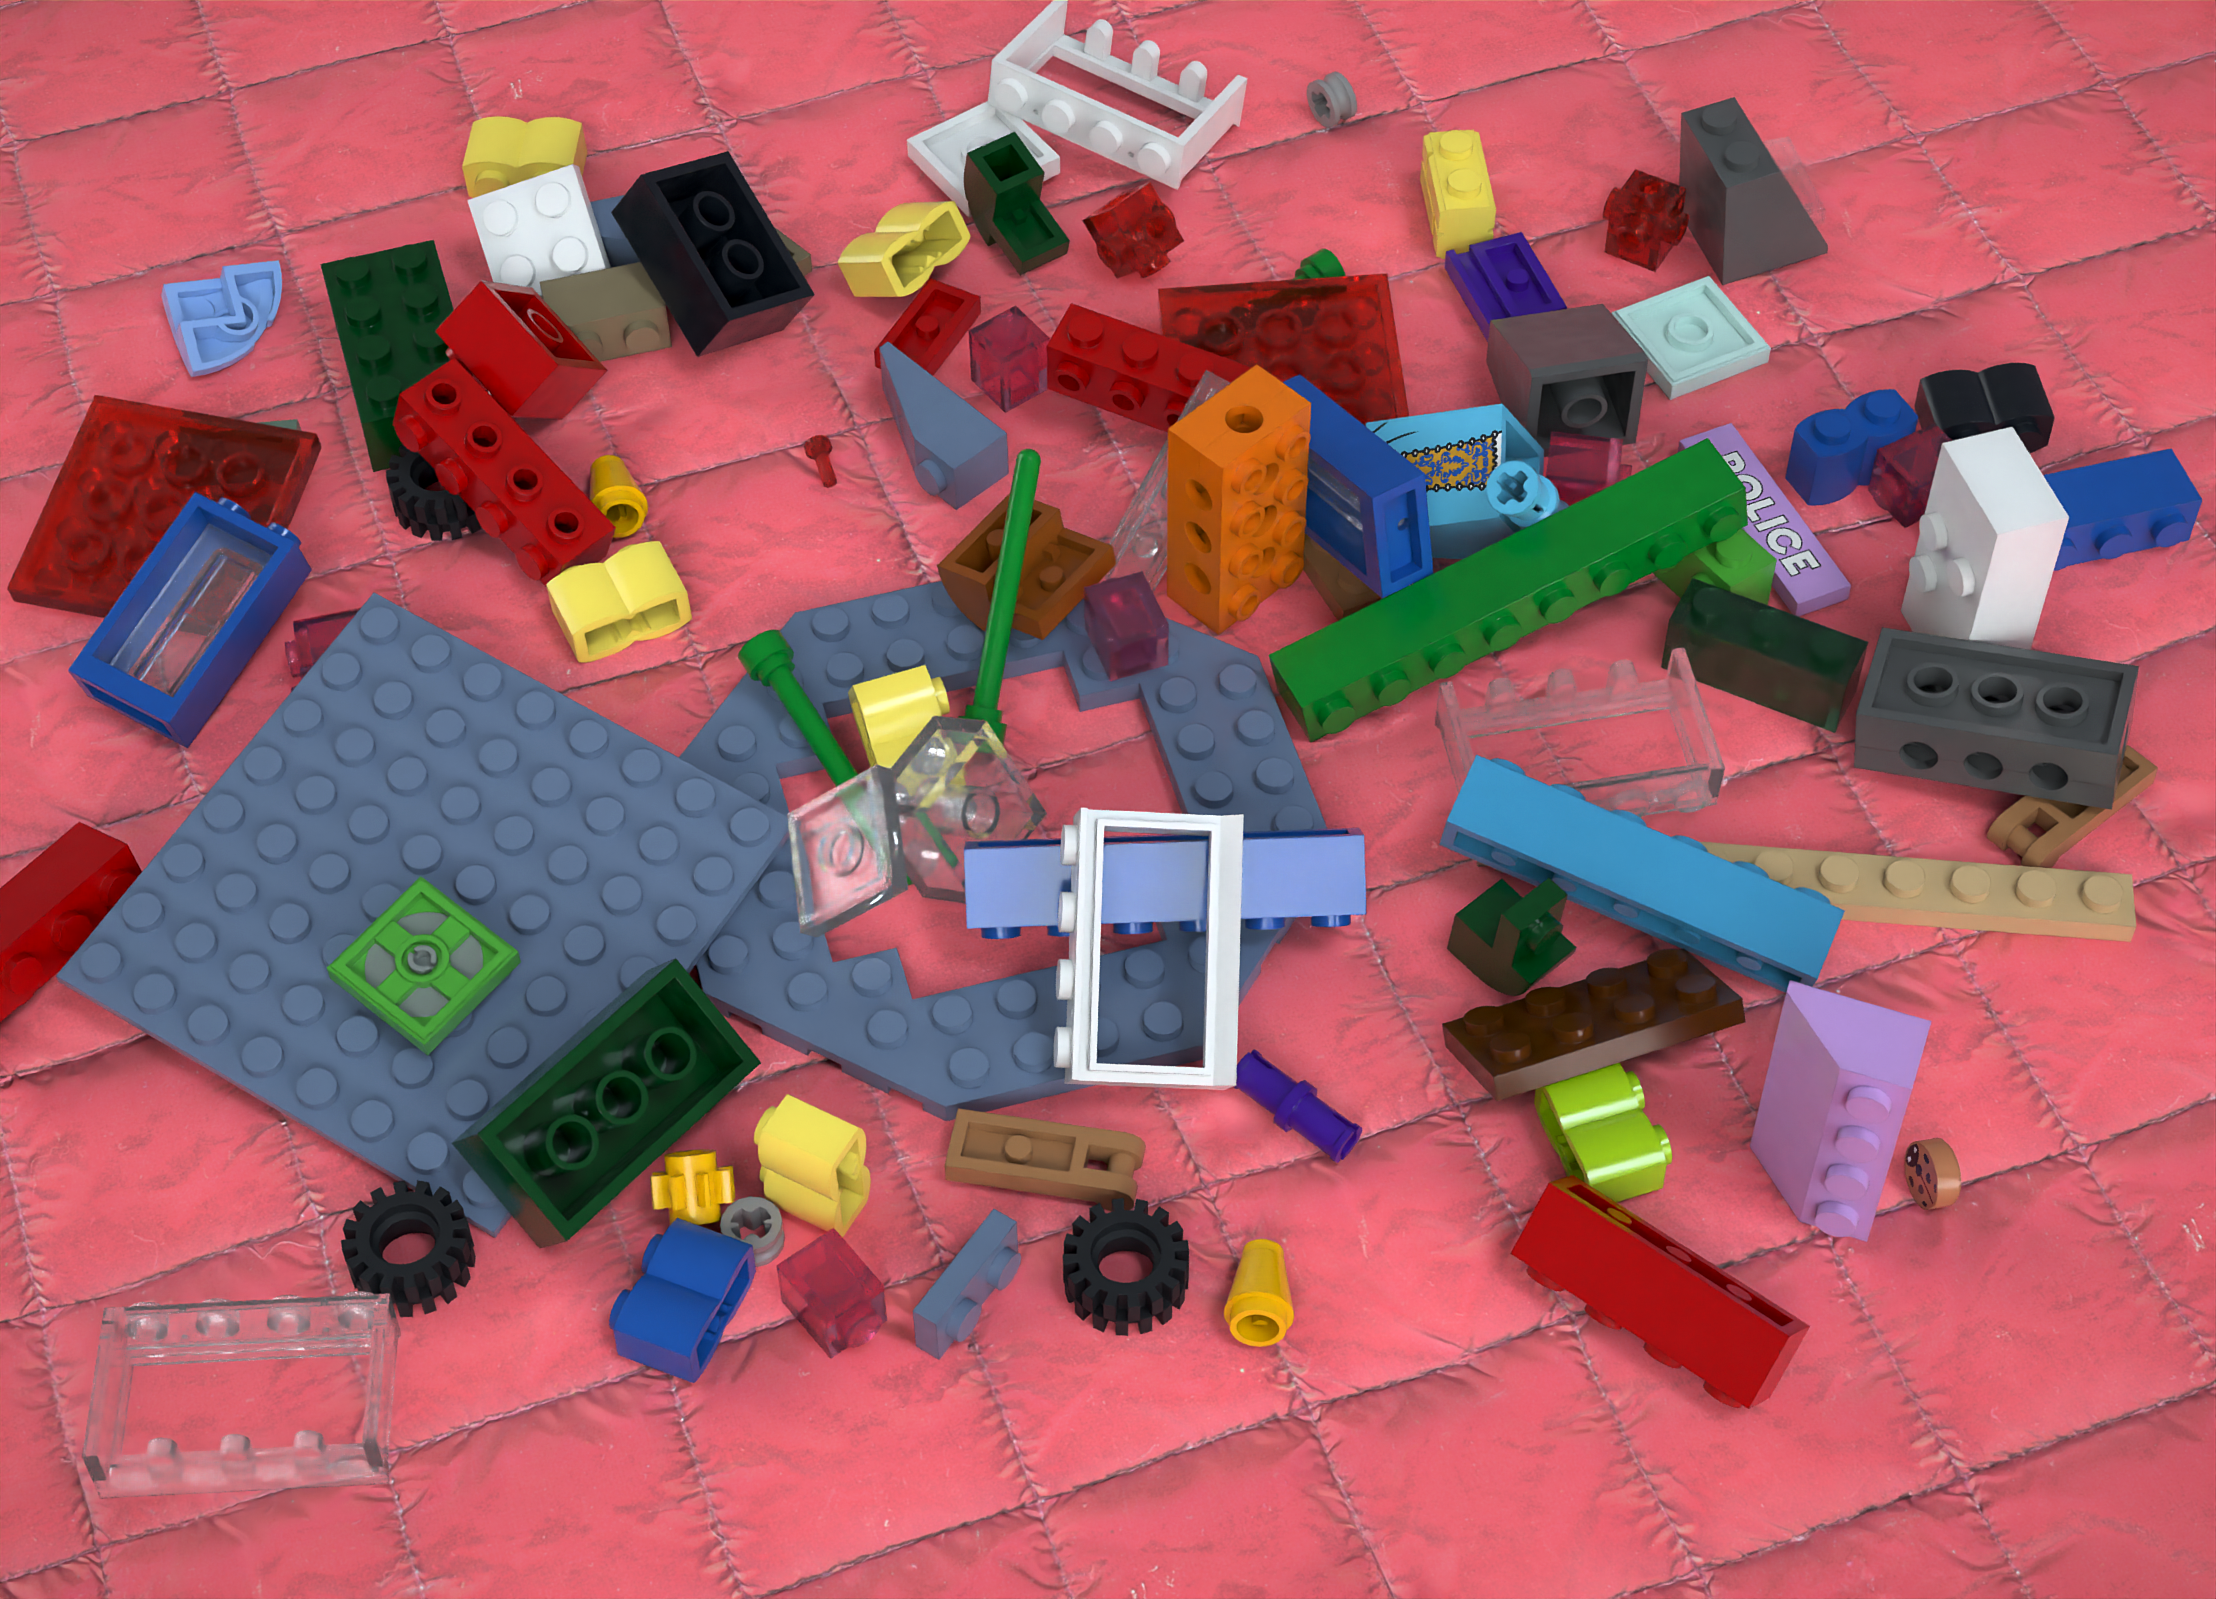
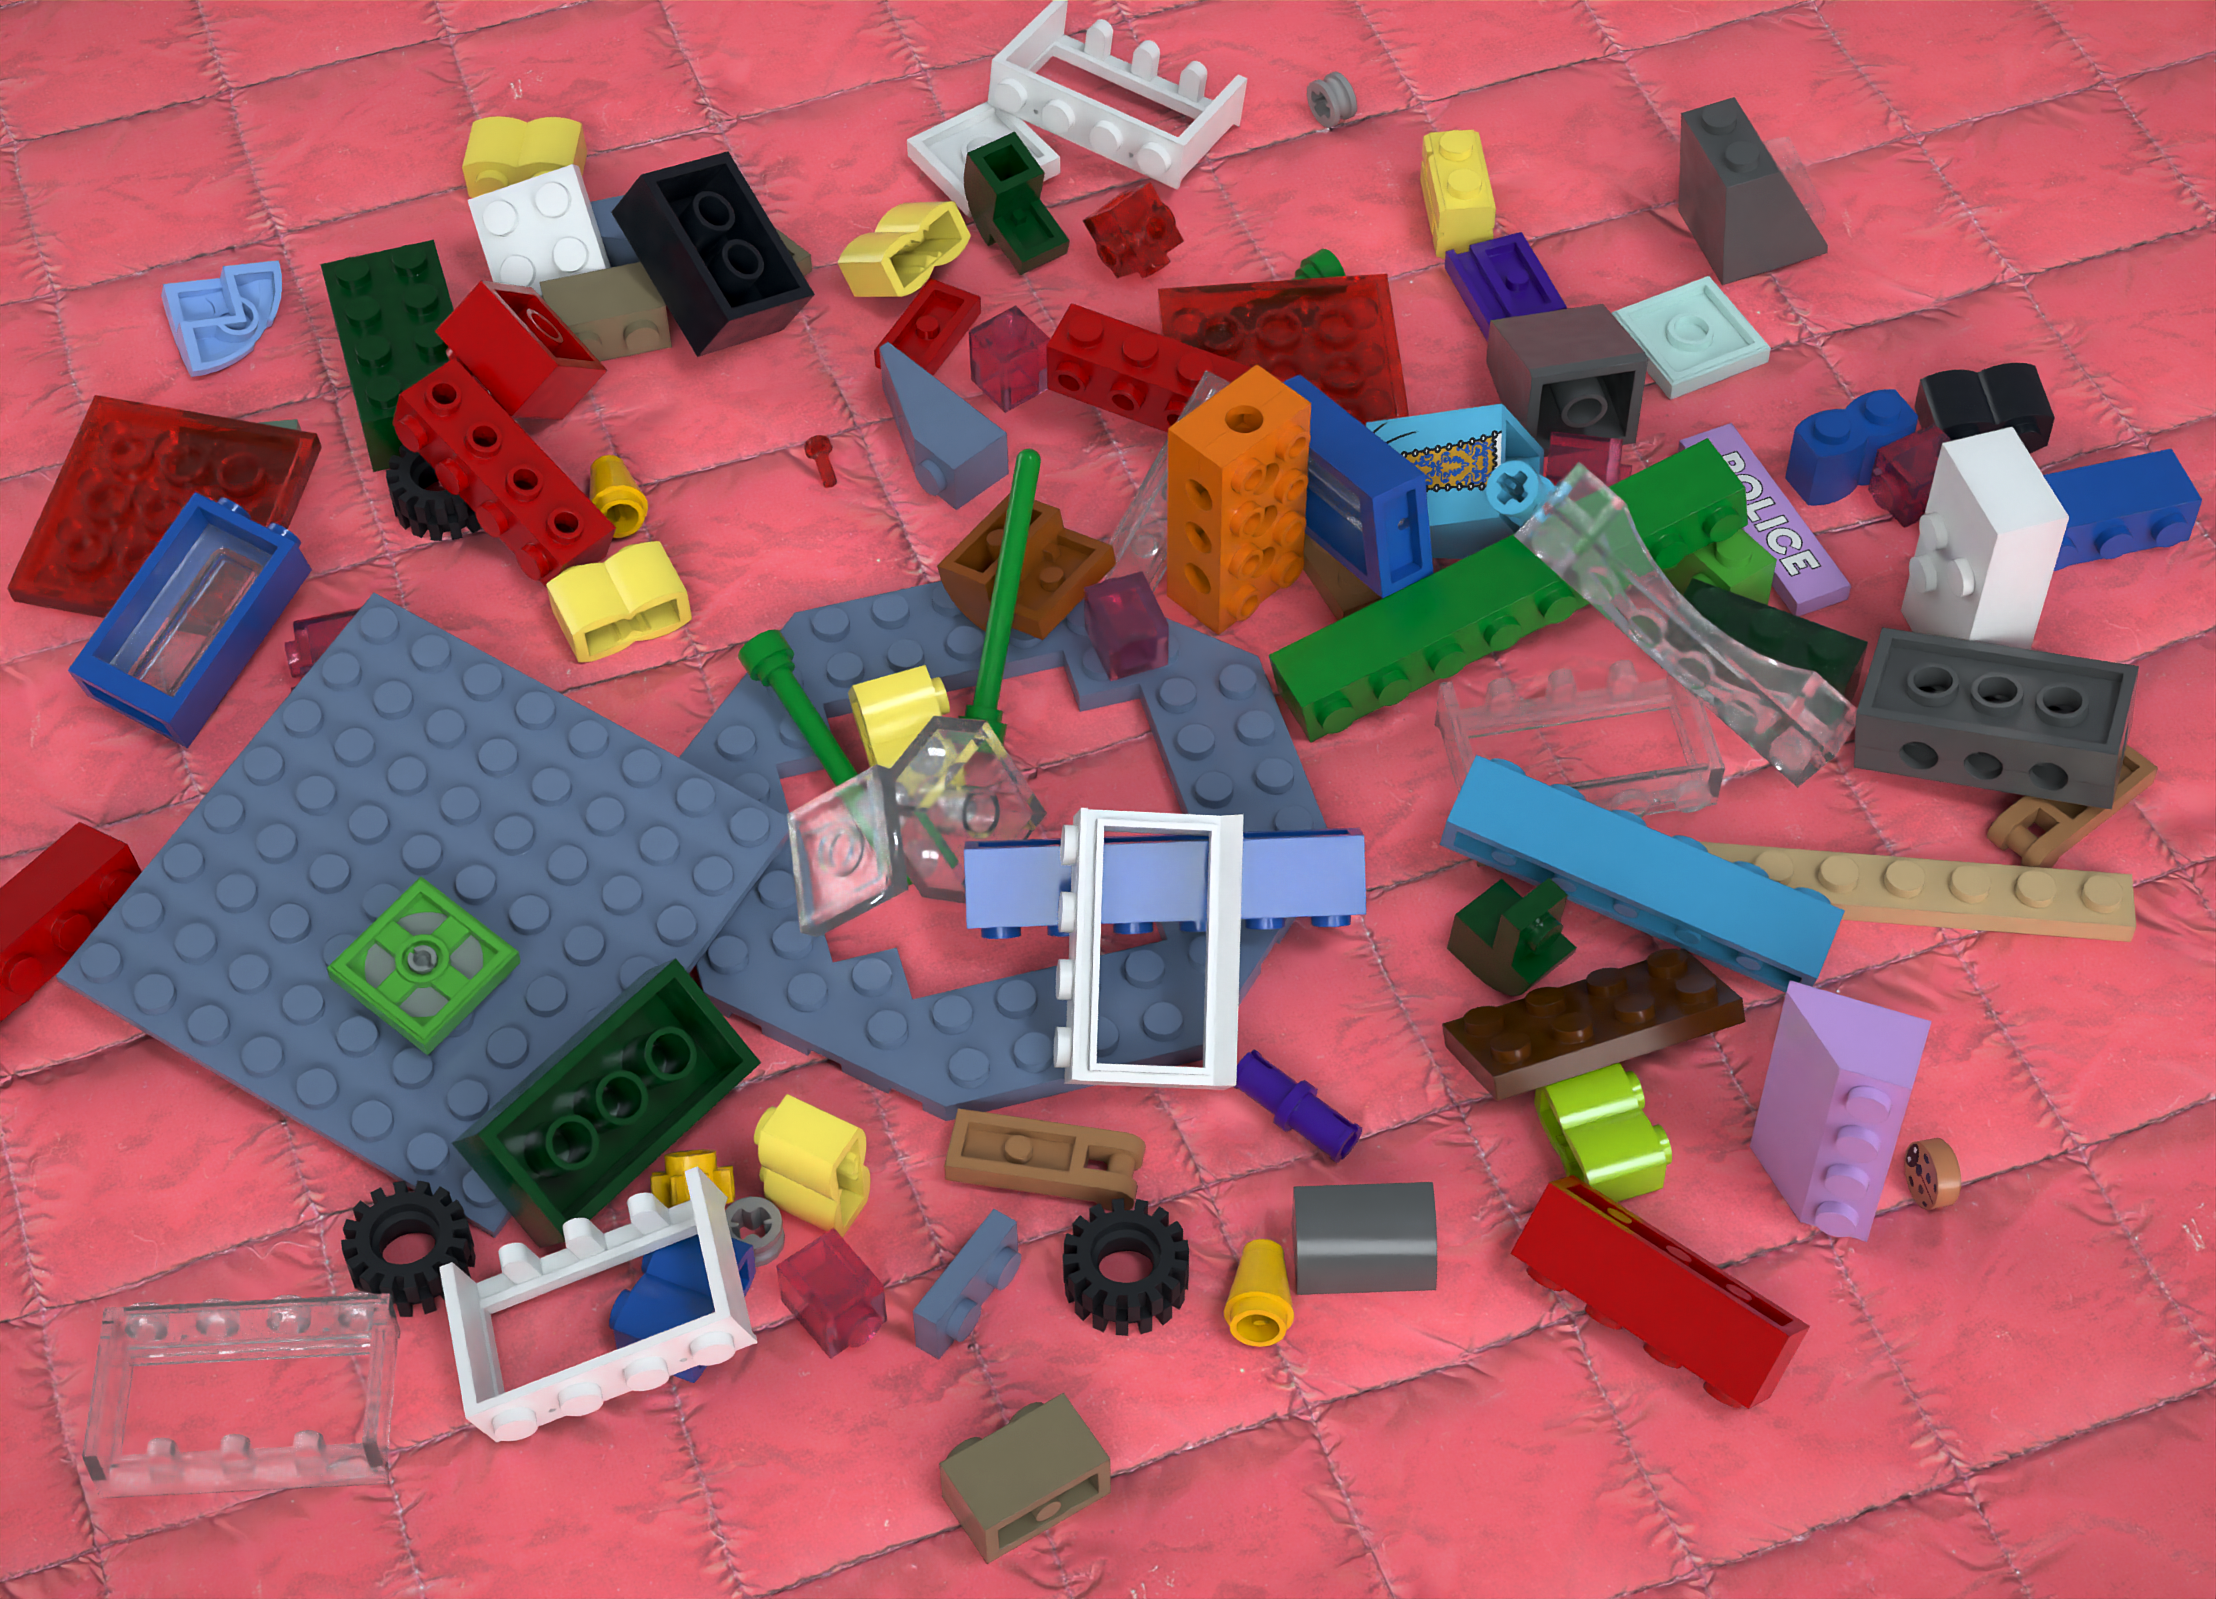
clear red brick [1603,169,1689,272] -> none
none -> white window [439,1166,758,1442]
none -> dark tan brick [939,1393,1111,1564]
none -> dark grey brick [1291,1182,1437,1295]
none -> clear arch [1514,462,1857,788]

